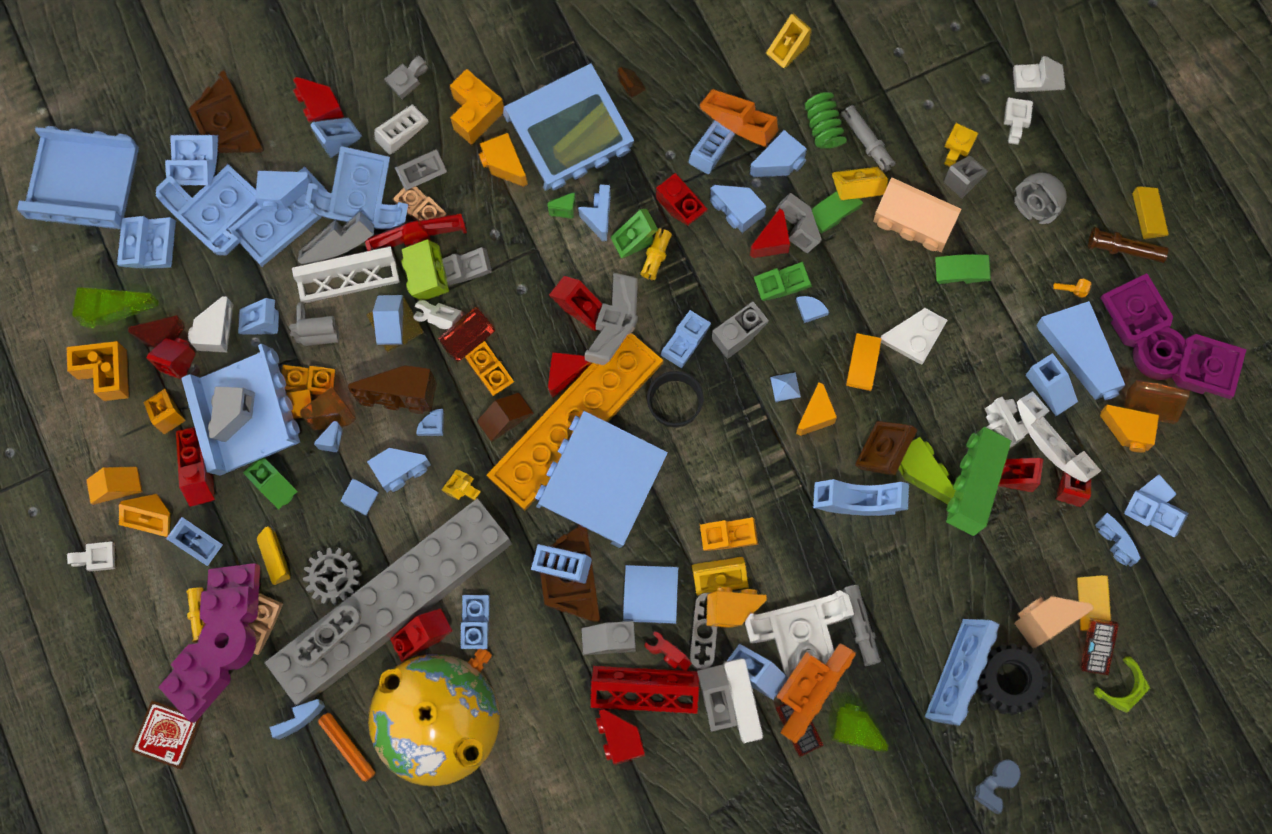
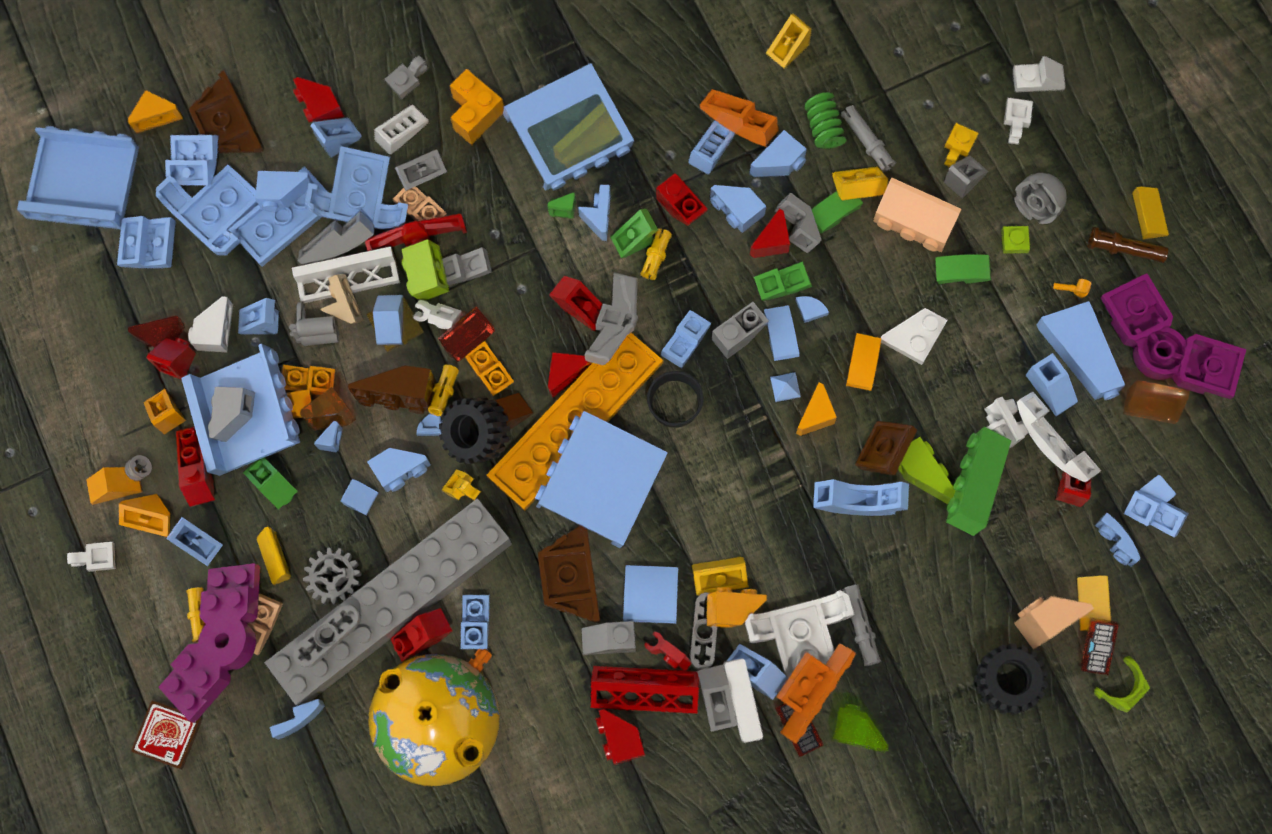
light orange brick [67,341,129,401] -> none
clear neon green slope [72,287,159,328] -> none
orange axle [318,713,375,782] -> none
light orange slope [478,133,528,186] -> none
light blue slope [531,544,592,584] -> none
reddish brown slope [618,67,646,98] -> none
light orange slope [700,517,758,551] -> none
light blue plate [925,619,999,725] -> none
sand blue leg [974,760,1020,814] -> none
red slope [998,458,1043,493] -> none
light orange slope [1100,405,1159,453] -> none
none -> light grey bush [125,455,152,481]
none -> light orange slope [128,90,183,133]
none -> tan slope [320,274,364,324]
none -> yellow pin [428,365,459,416]
none -> black tyre [439,397,510,464]
none -> light blue slope [764,305,799,361]
none -> lime plate [1001,226,1030,254]

